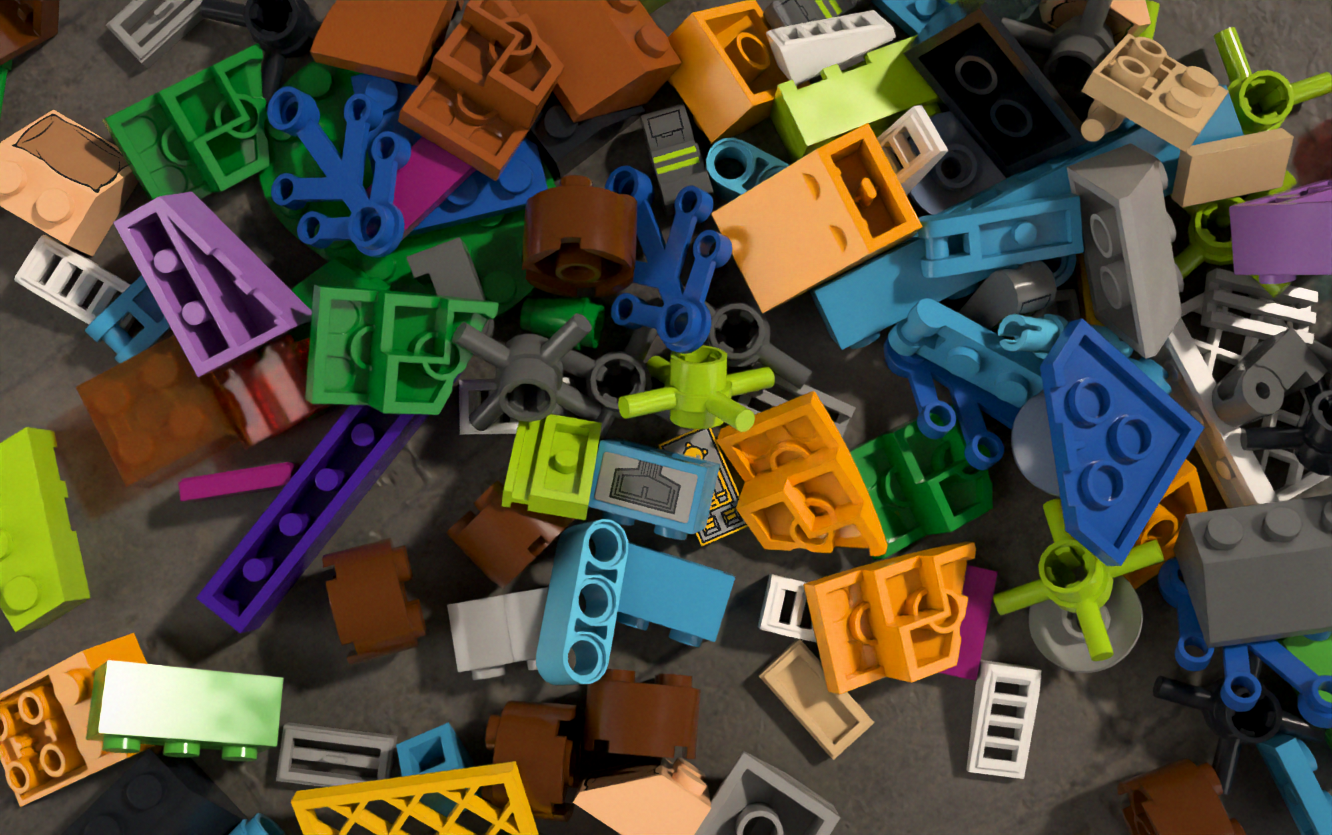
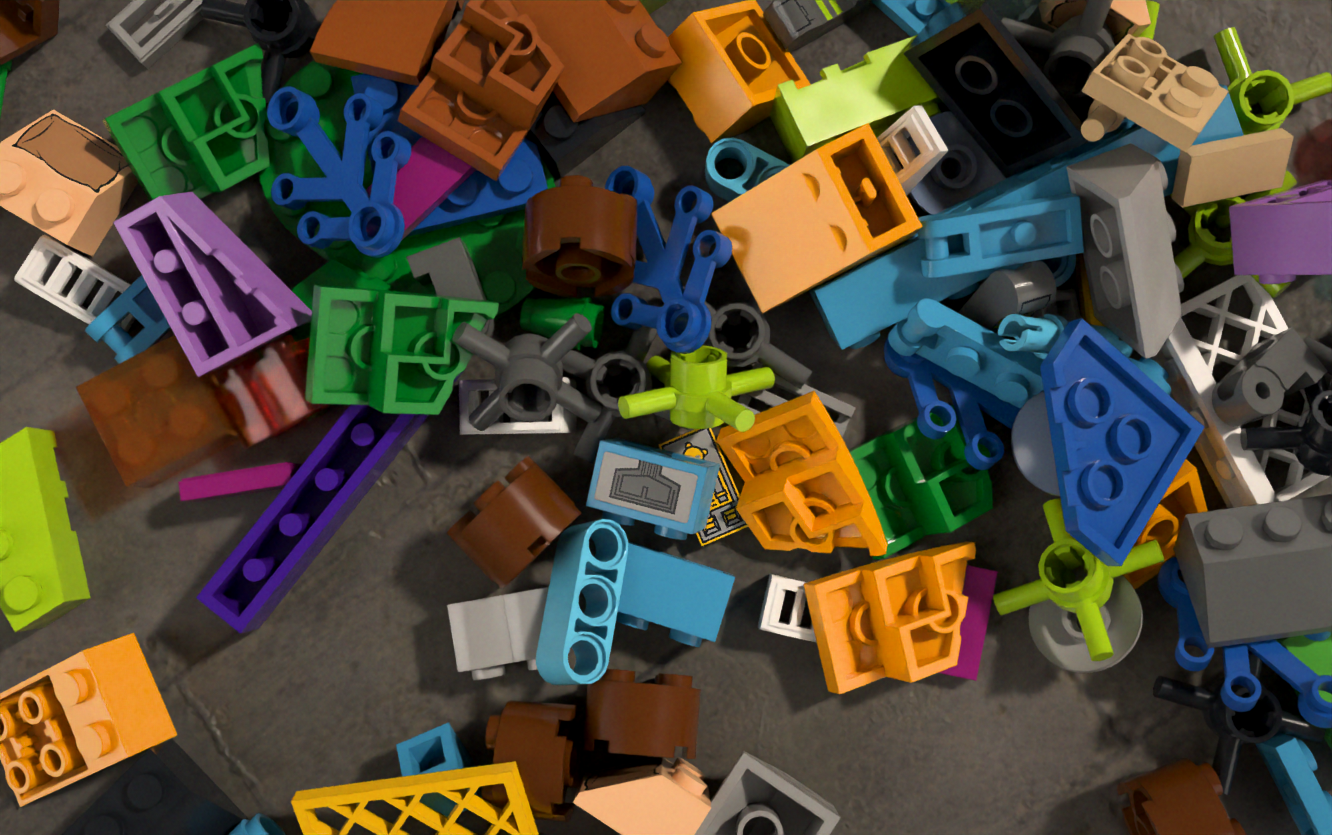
brick [86,660,283,761] -> none
light grey tile [276,722,397,787] -> none
reddish brown brick [322,538,427,665] -> none
lime plate [501,414,602,520] -> none
dark grey leg [640,104,713,217] -> none
tan tile [758,638,874,760] -> none
white slope [766,10,896,86] -> none
white slope [966,660,1042,779] -> none
light grey tile [1201,268,1318,346] -> none

